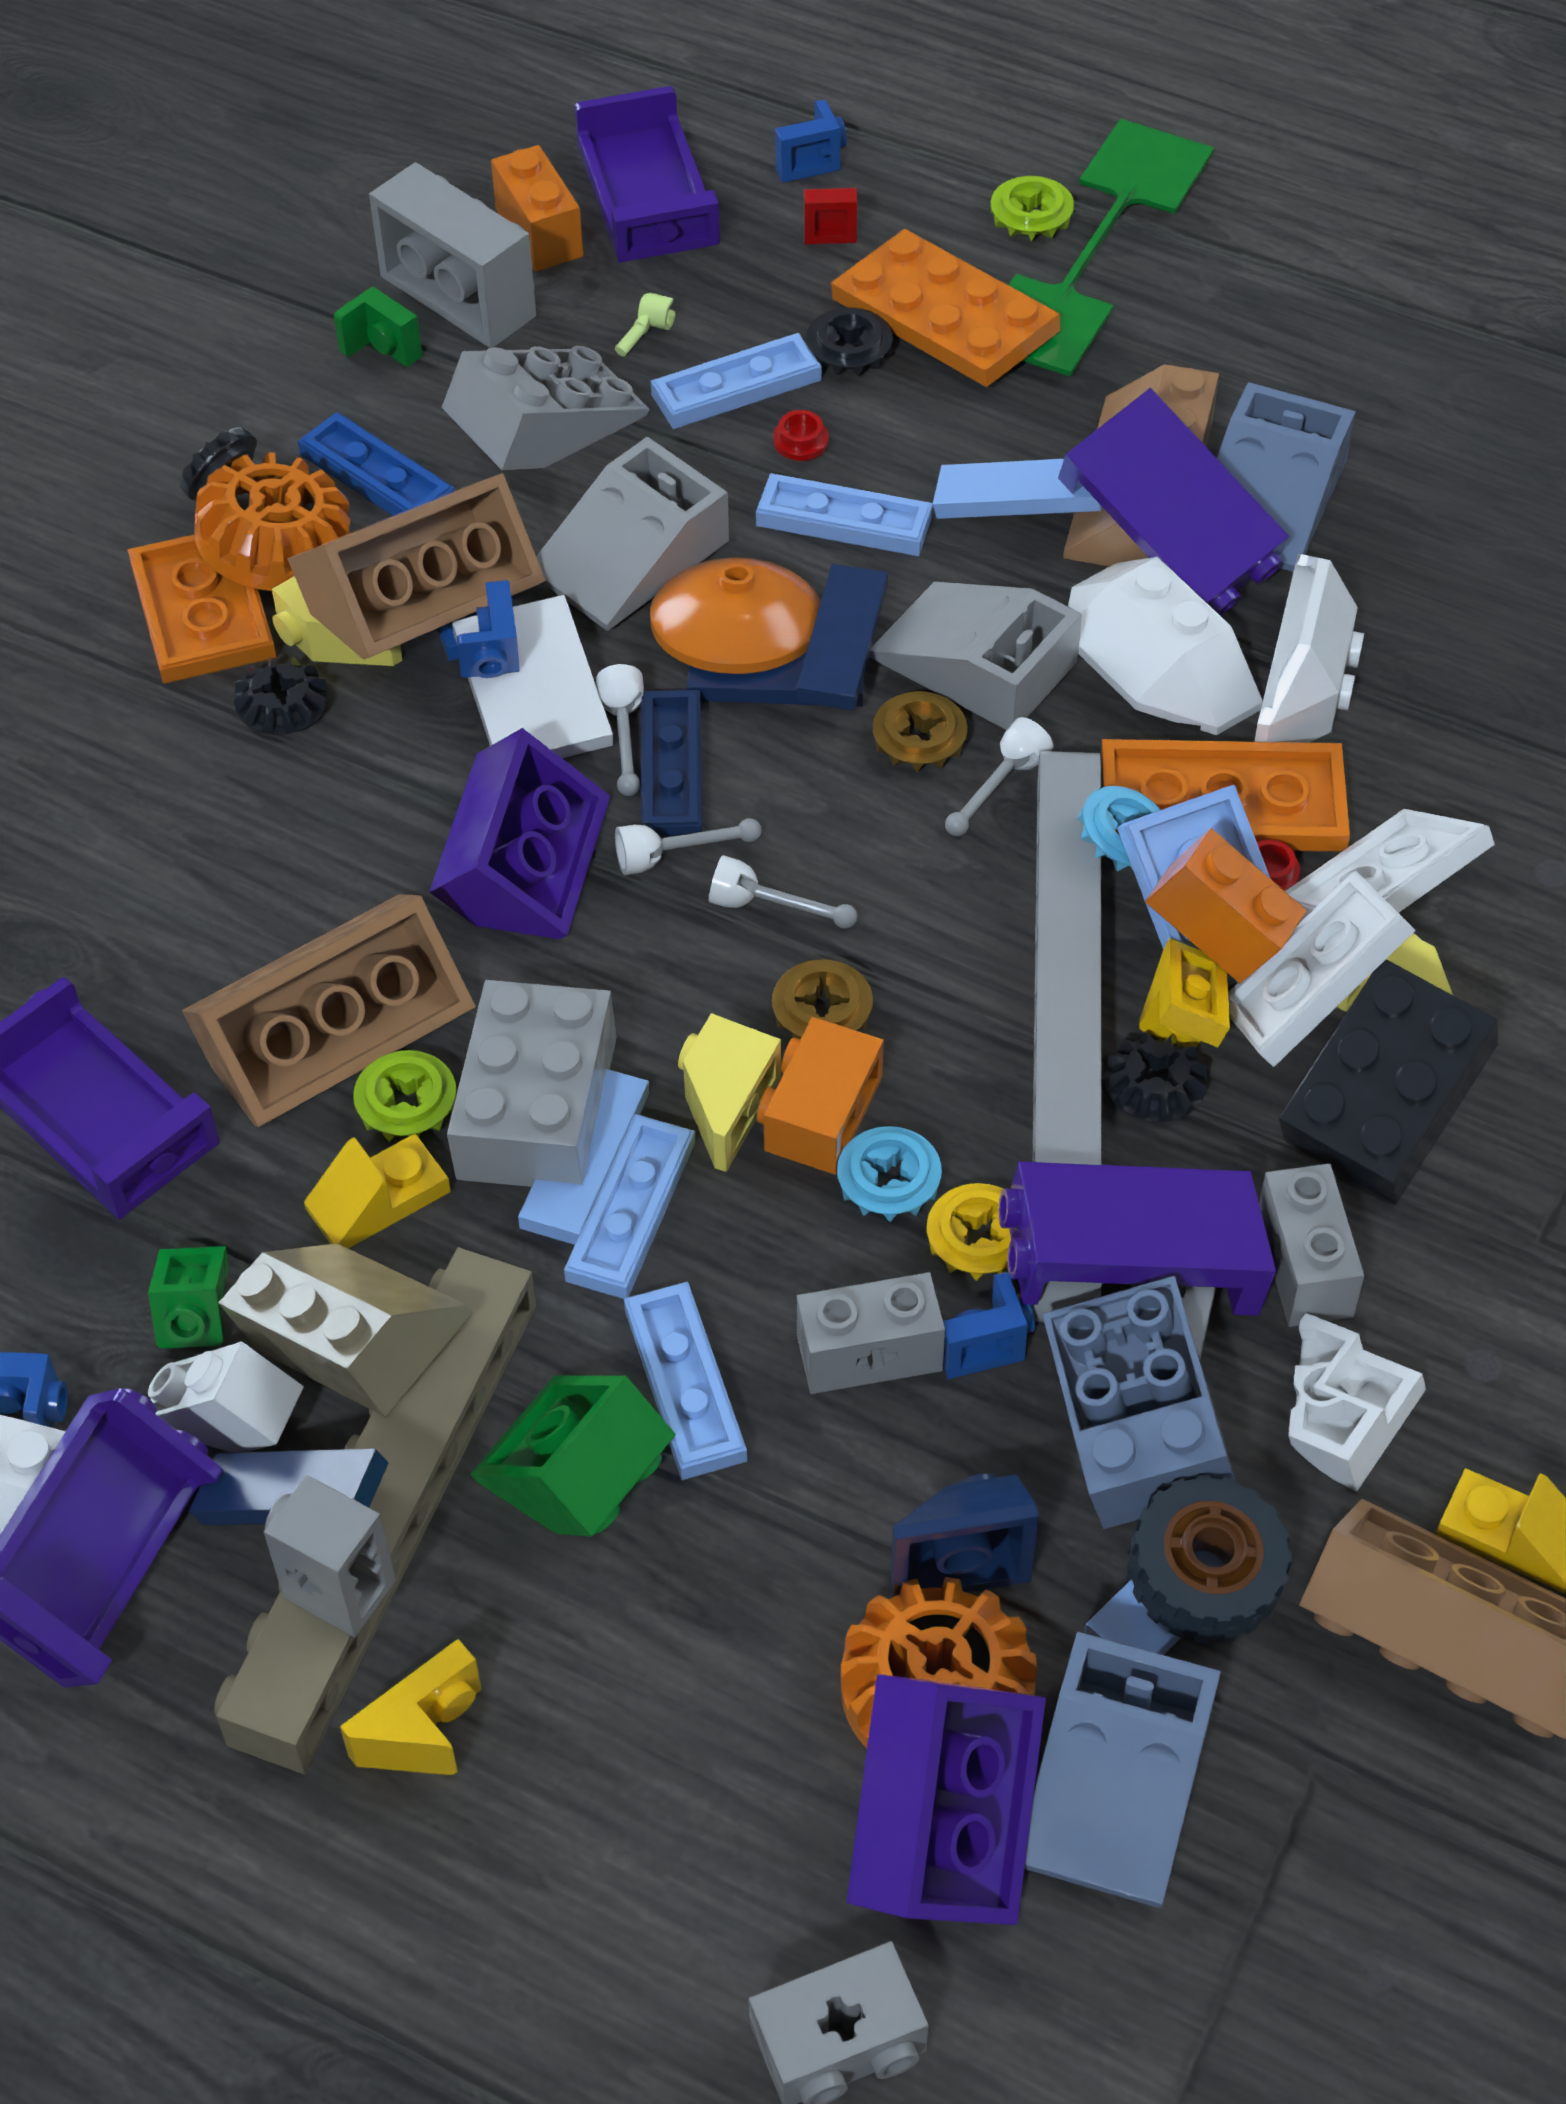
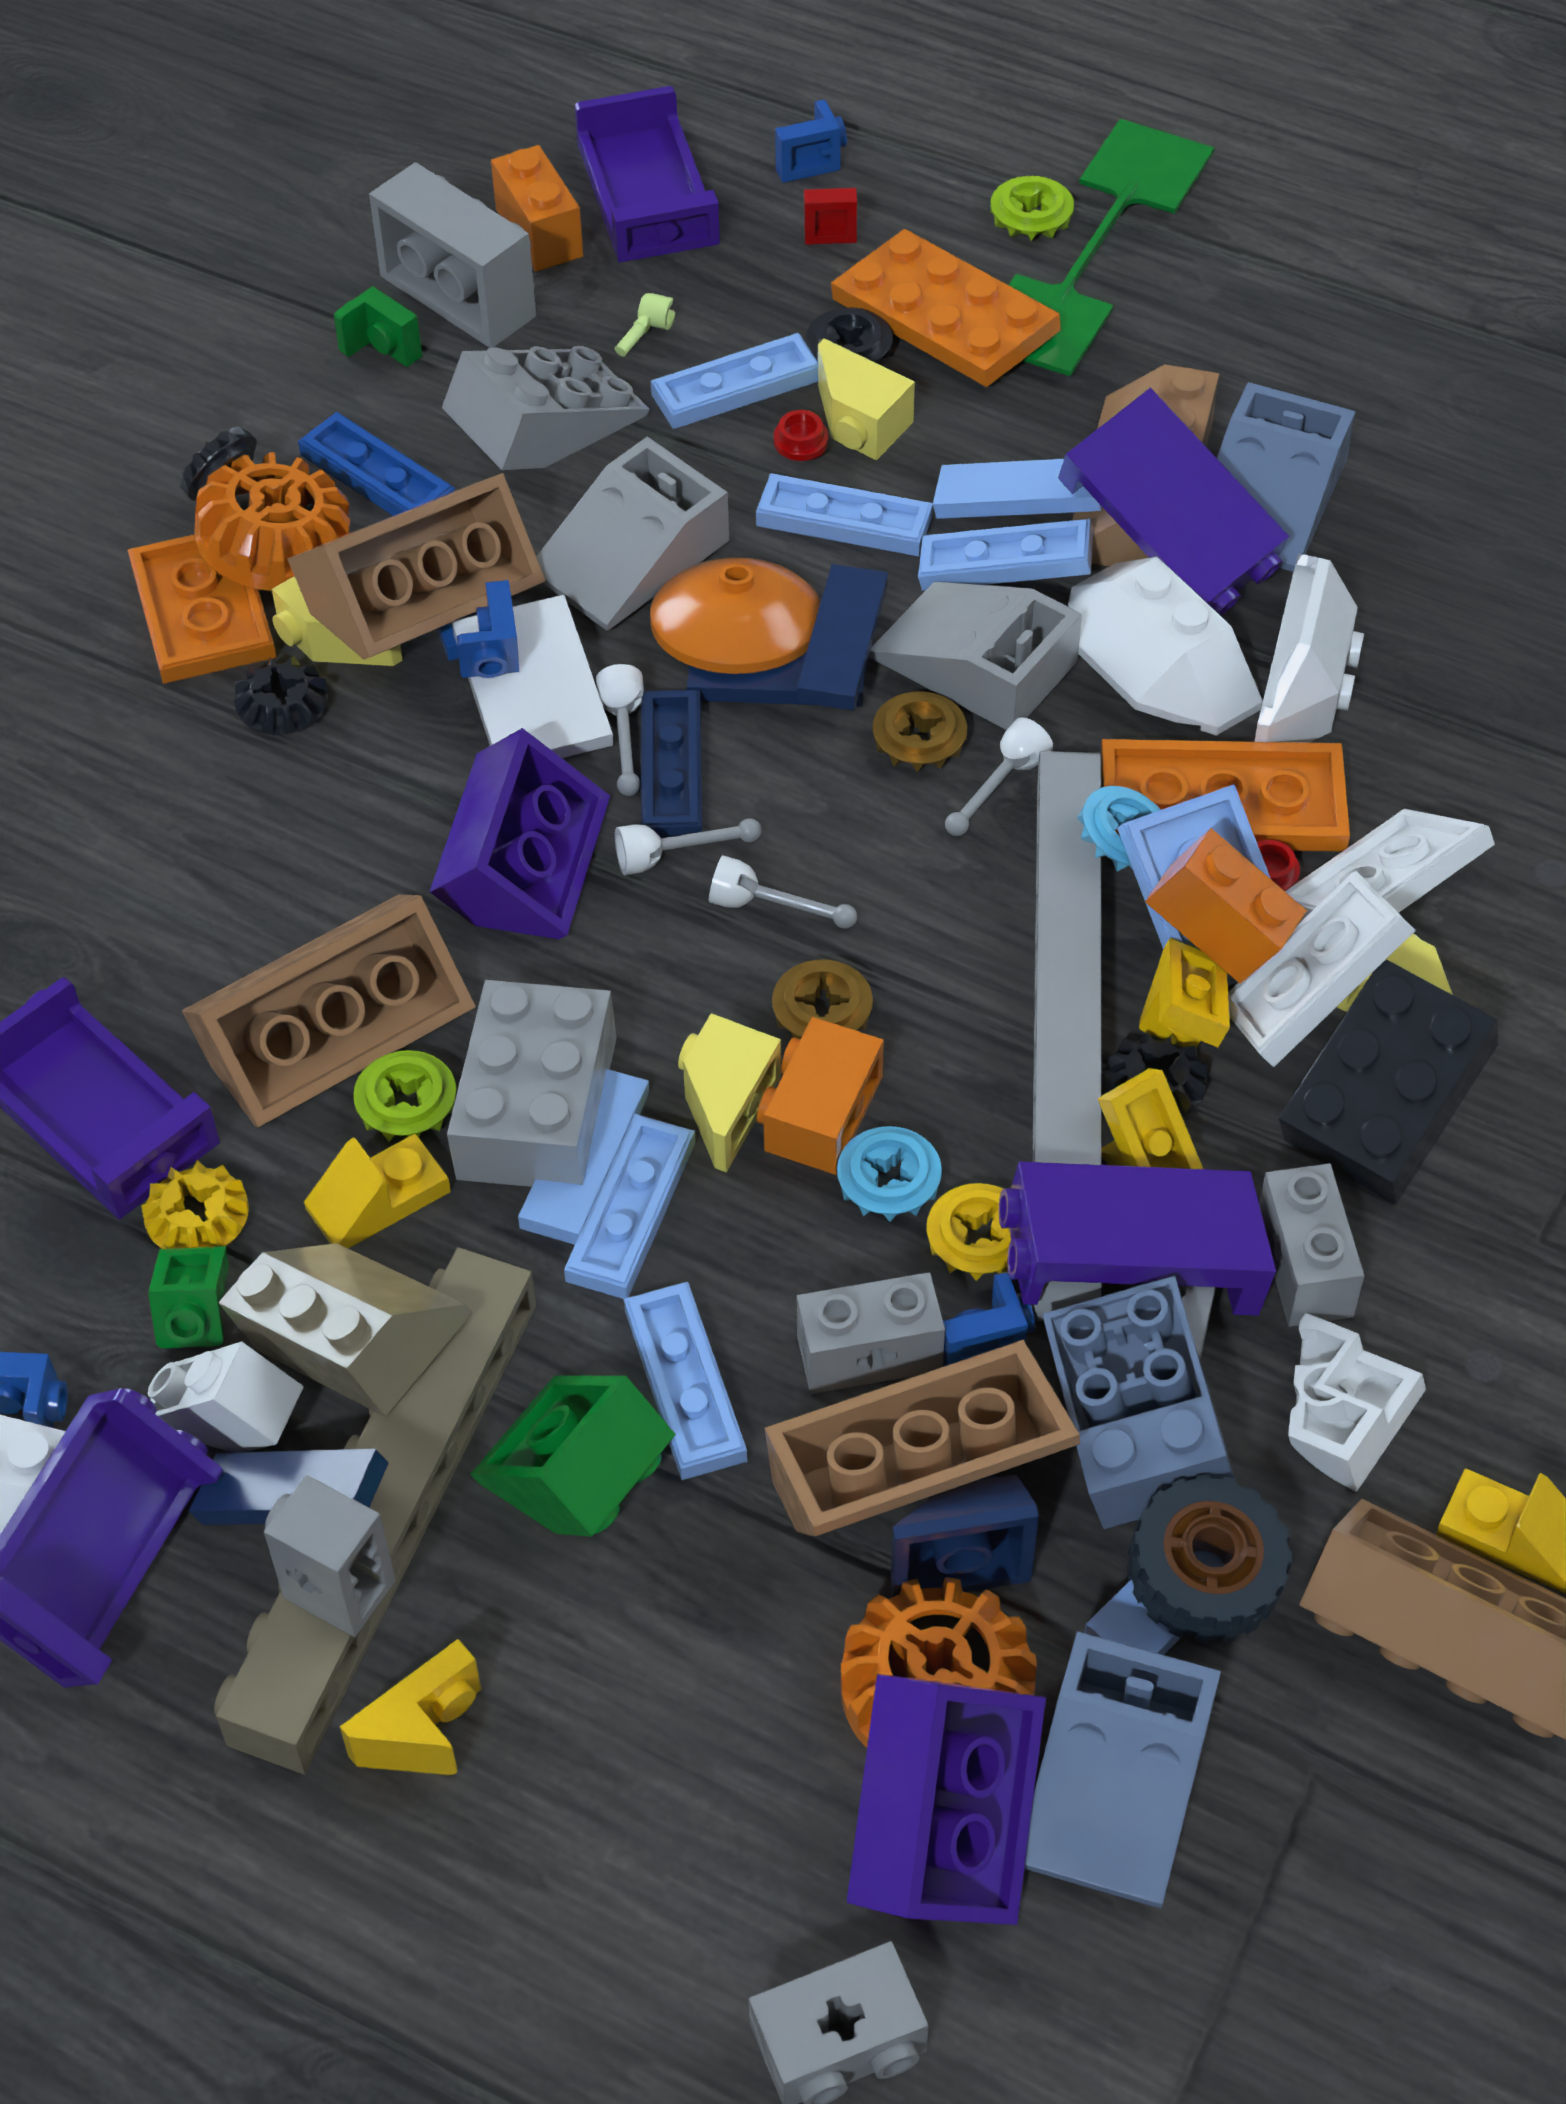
none -> yellow gear [141,1160,249,1249]
none -> medium nougat slope [765,1340,1080,1536]
none -> light yellow slope [818,338,915,460]
none -> light blue tile [918,519,1094,591]
none -> yellow slope [1097,1068,1203,1169]

